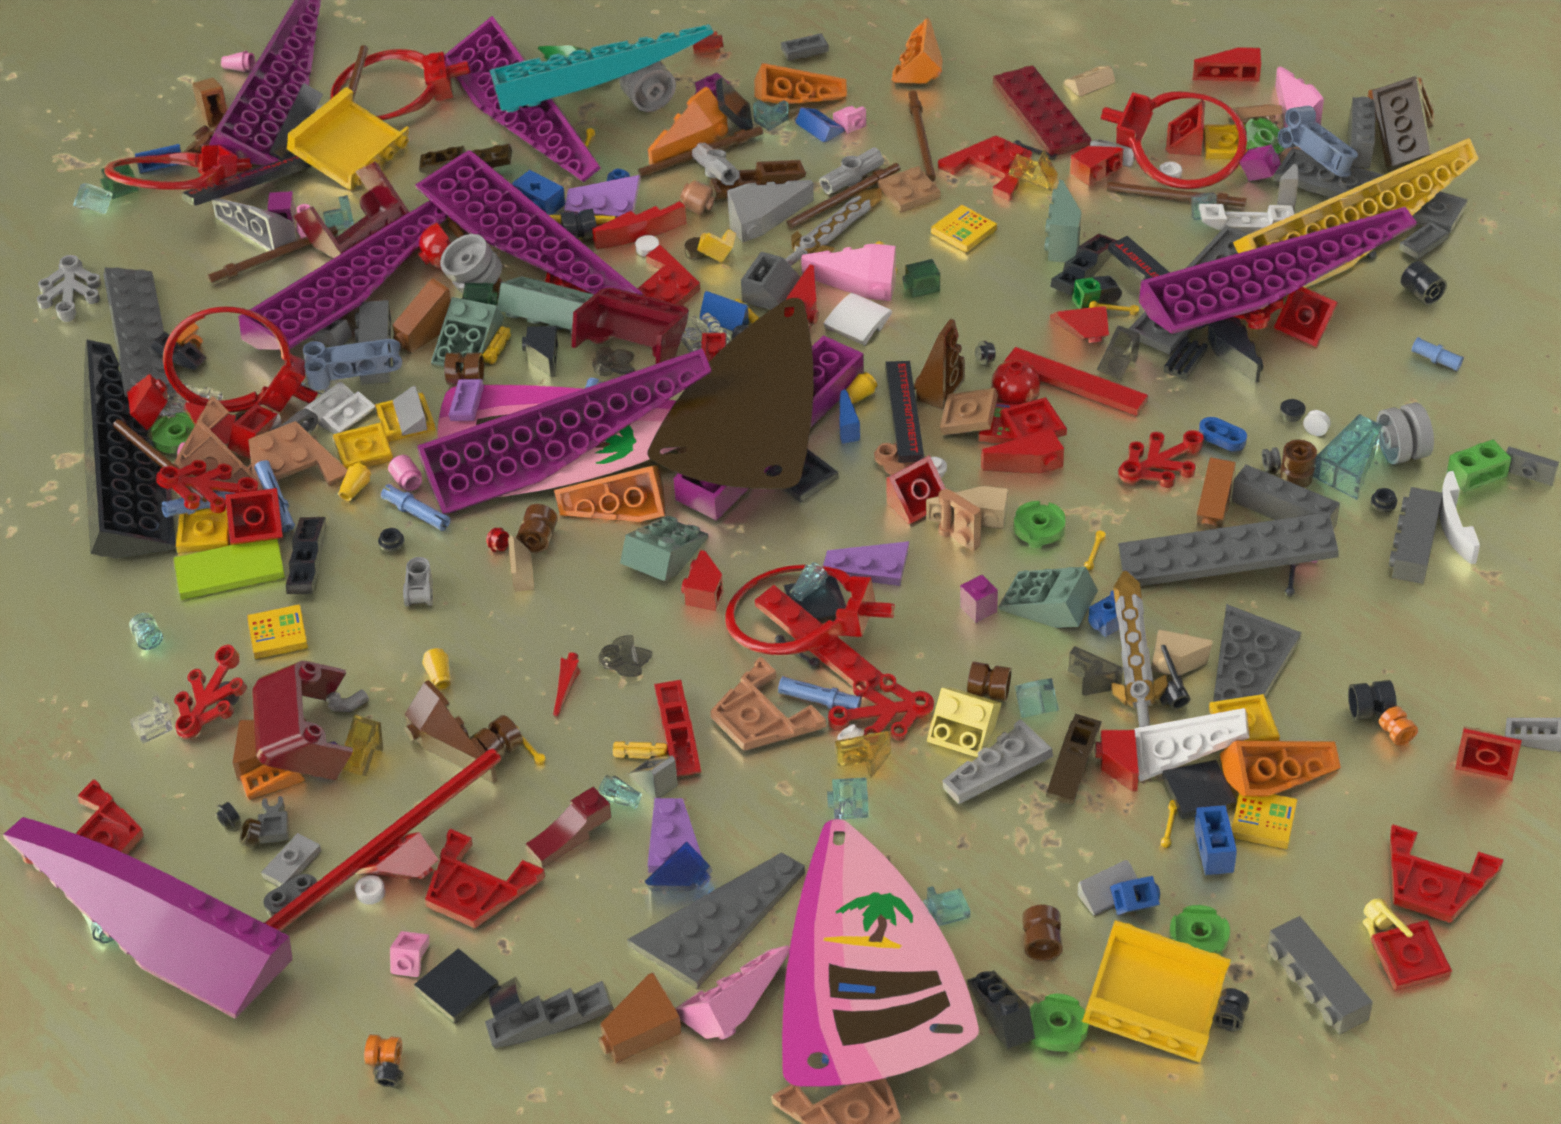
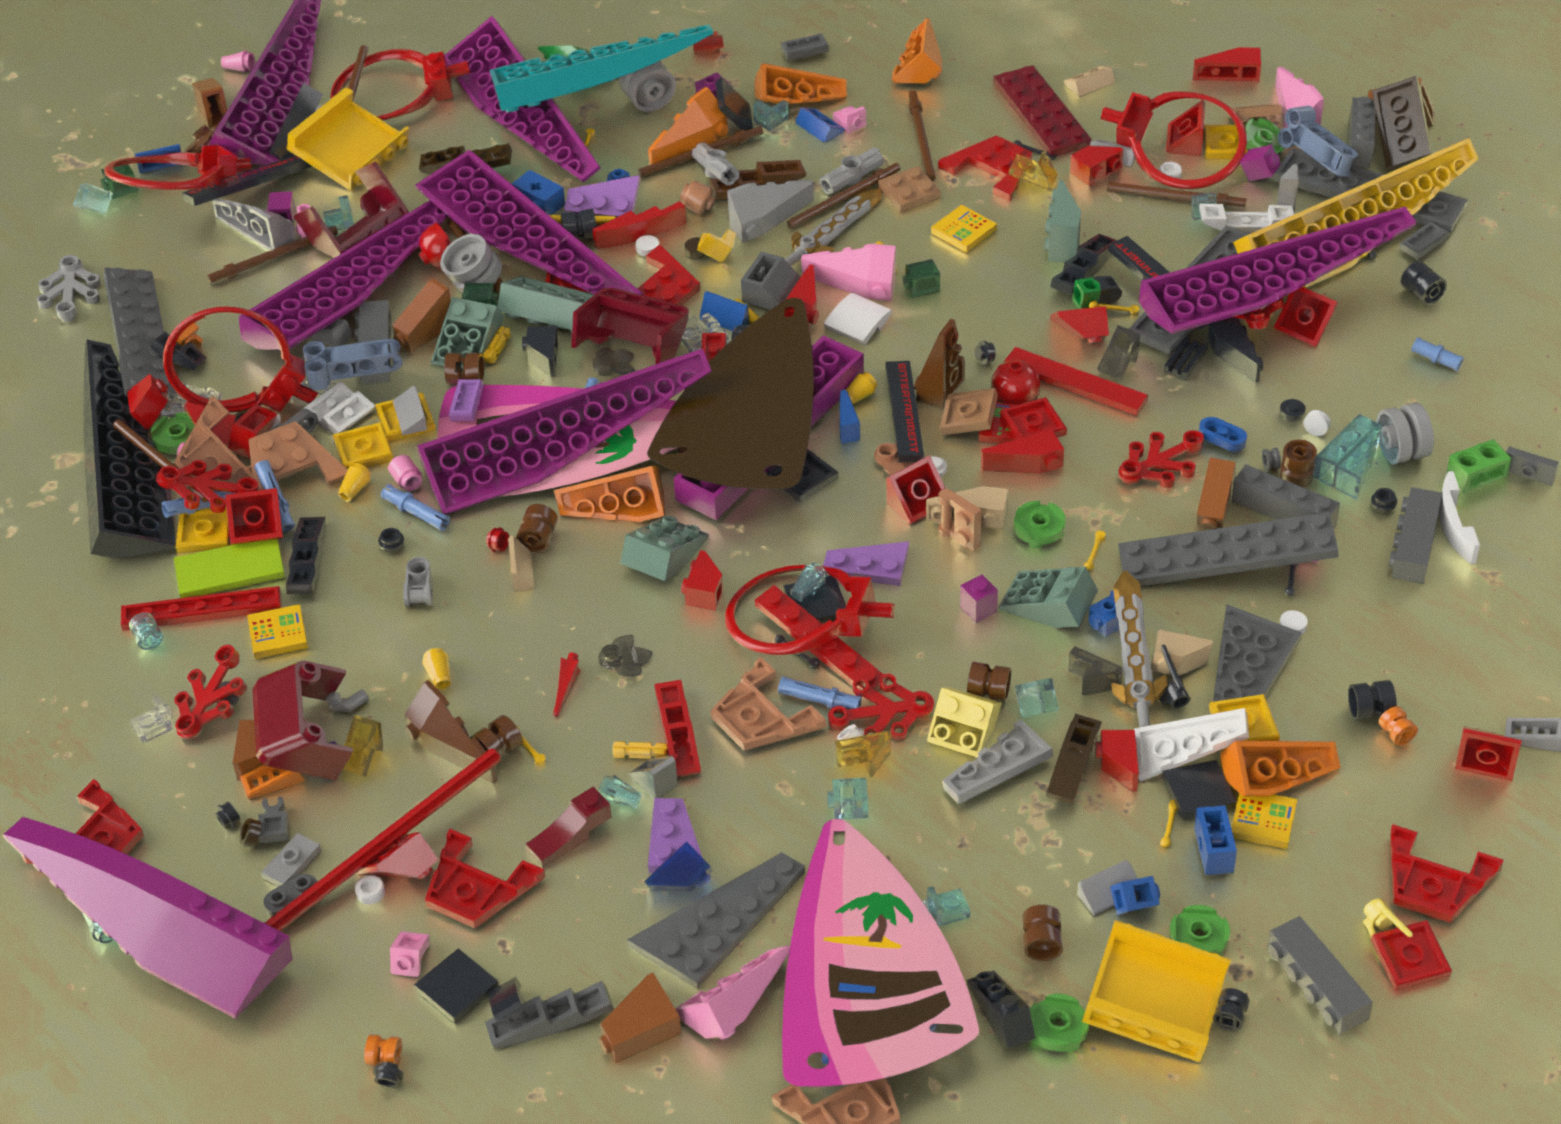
none -> red tile [121,586,282,631]
none -> white tile [1280,610,1308,635]

